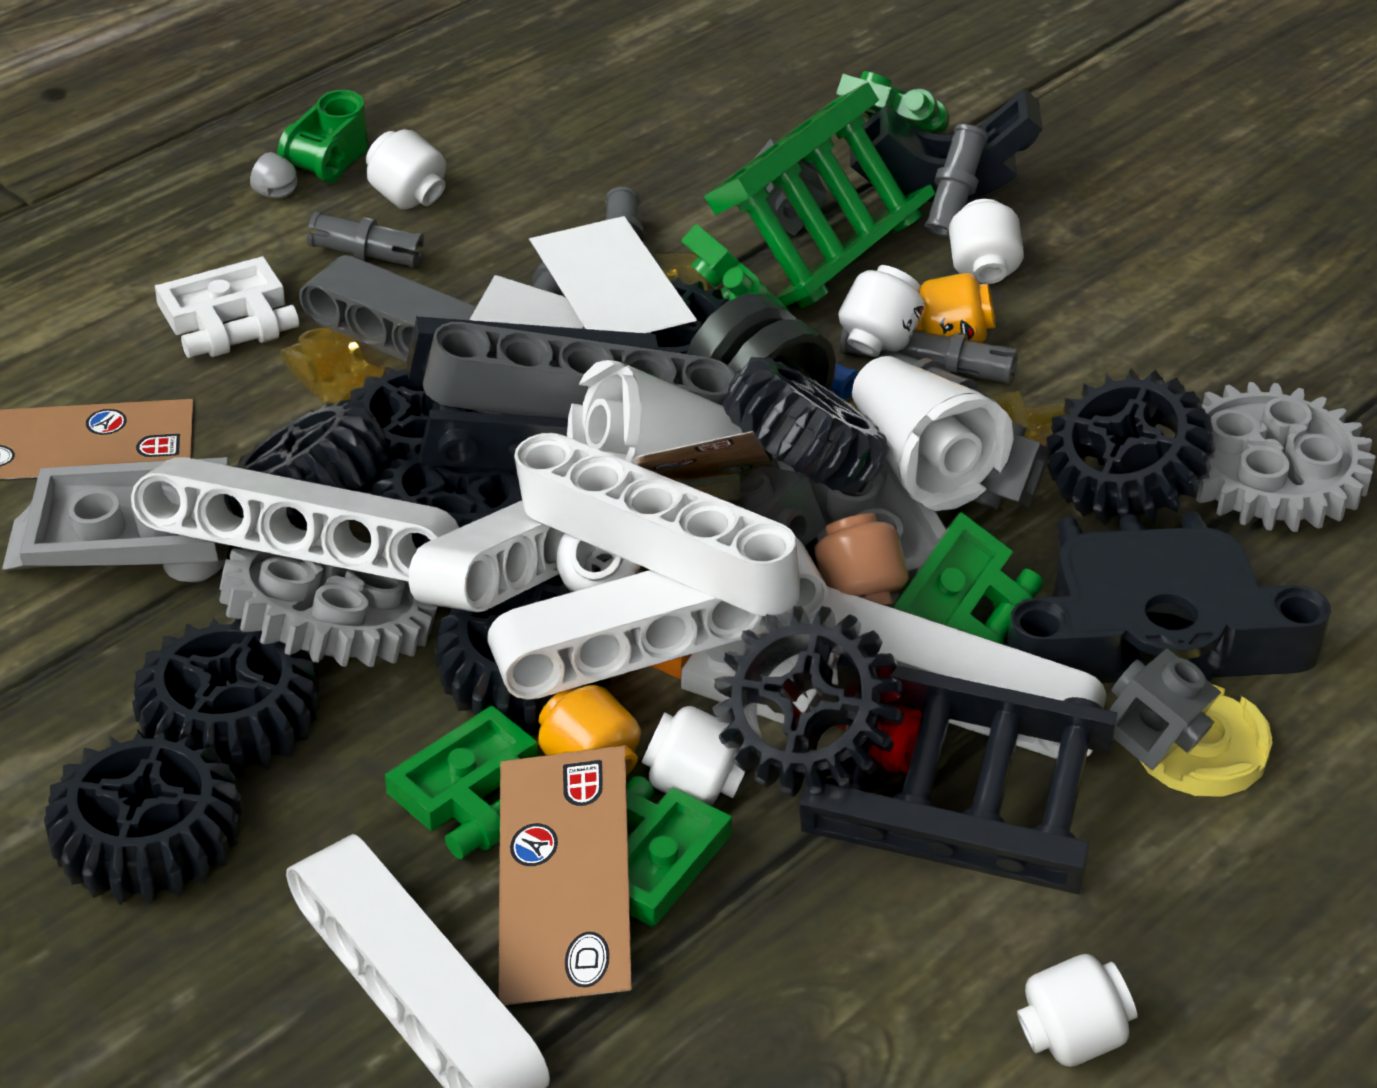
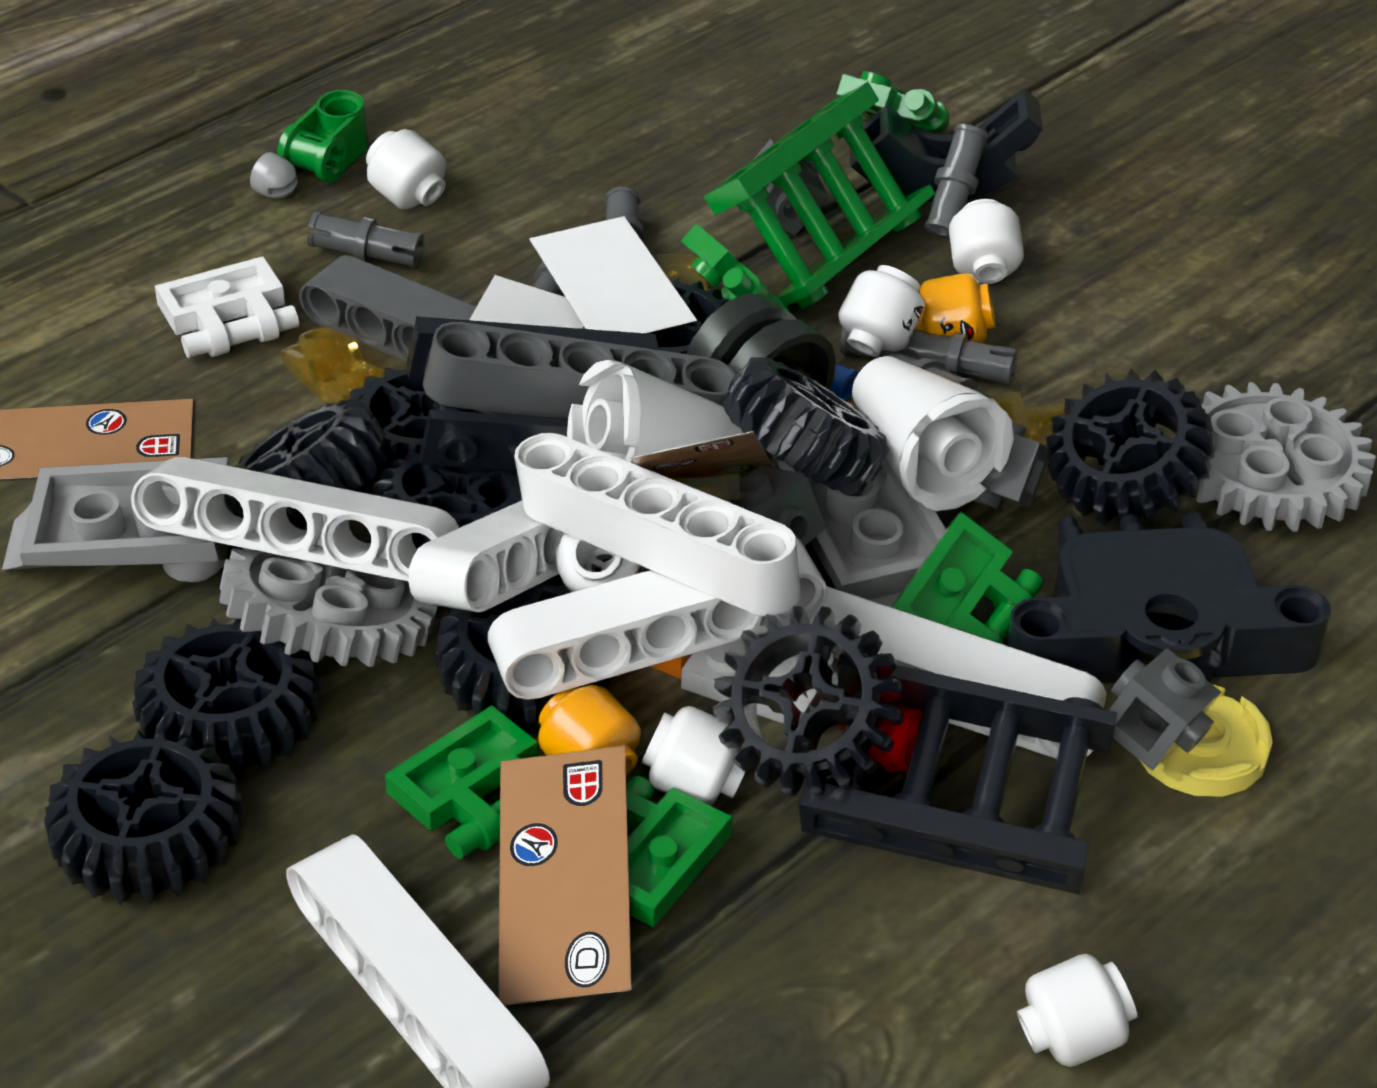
nougat head [815,513,909,607] -> none

